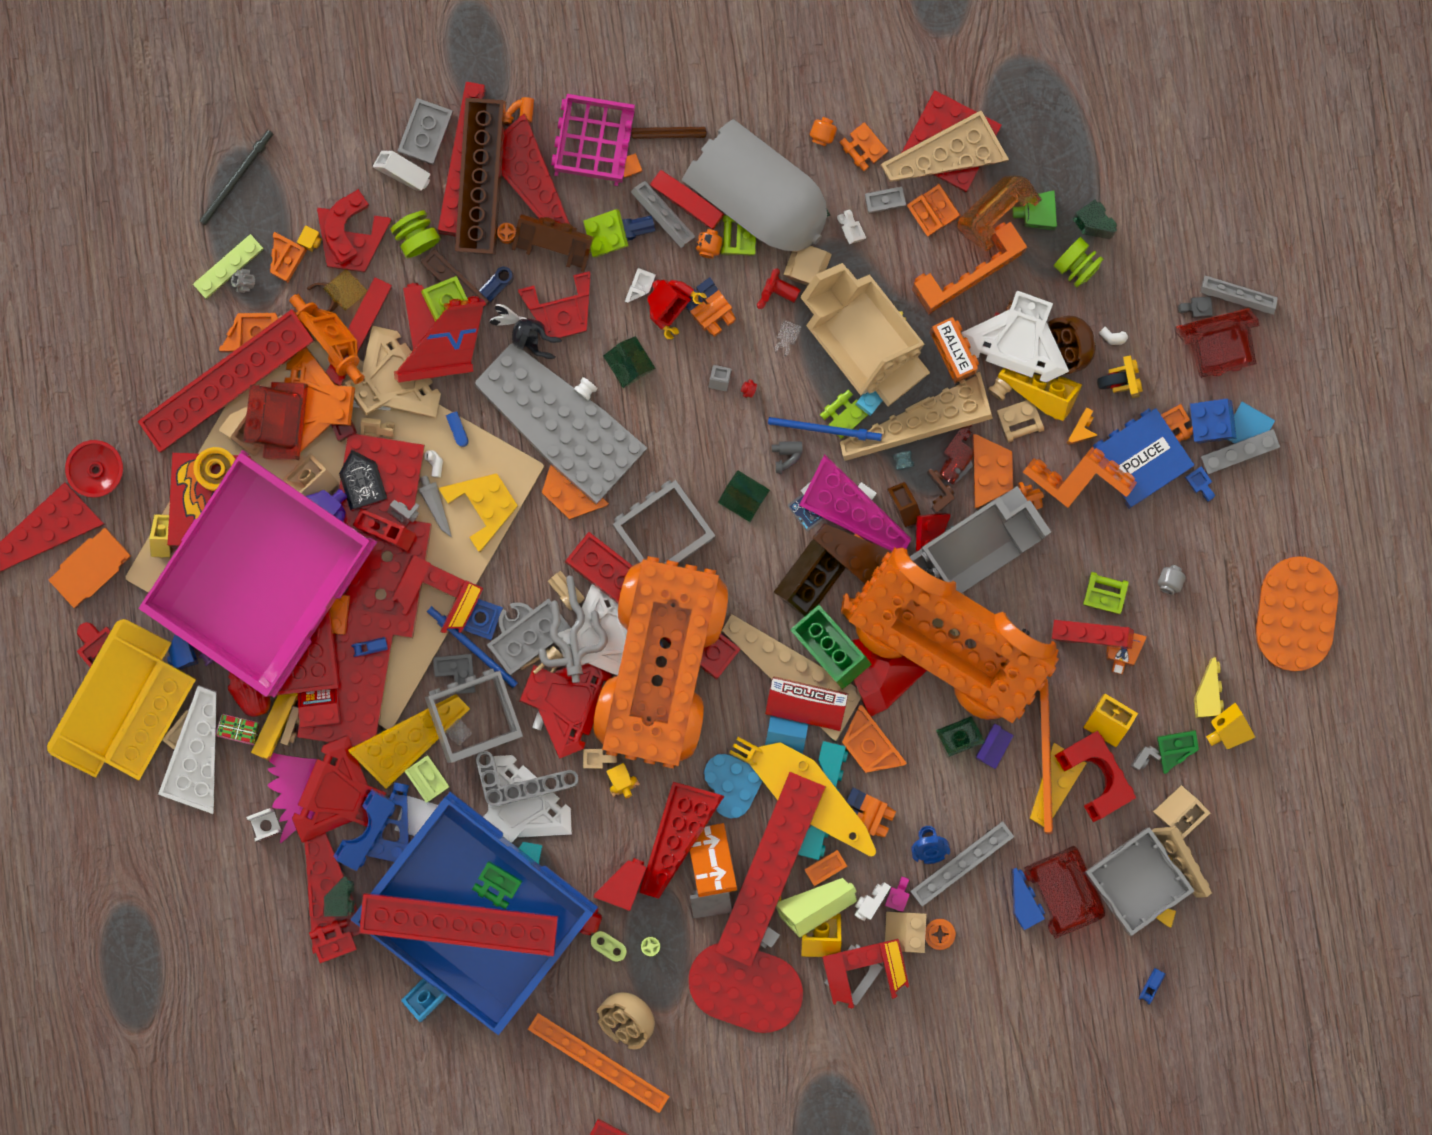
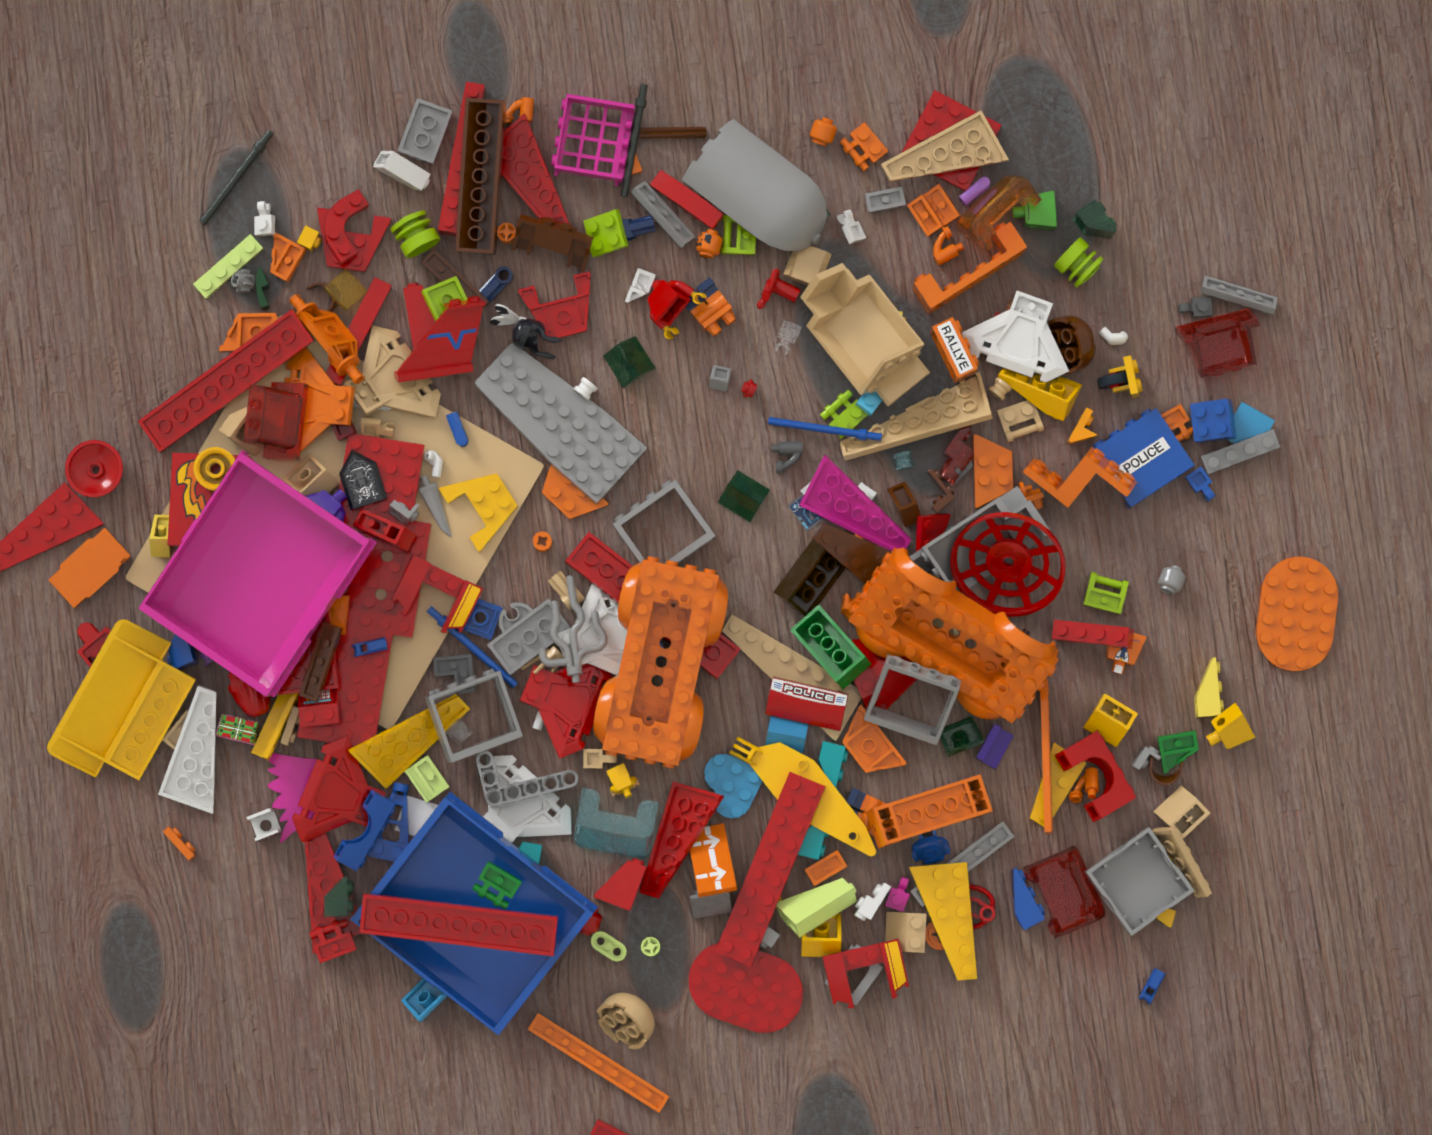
none -> orange plate [163,826,197,861]
none -> white plate [254,201,275,237]
none -> dark green slope [256,267,270,311]
none -> reddish brown plate [299,622,343,702]
none -> orange wheel [533,531,552,552]
none -> clear light blue windscreen [574,788,659,858]
none -> pearl dark grey bar [620,84,648,197]
none -> light grey window [864,655,961,745]
none -> orange plate [866,774,993,849]
none -> yellow wing [909,862,977,980]
none -> orange plant [933,226,964,266]
none -> red dish [950,512,1066,617]
none -> medium lavender bar [959,177,990,207]
none -> red piece [969,884,996,930]
none -> orange plant [1068,767,1099,803]
none -> reddish brown helmet [1149,756,1183,786]

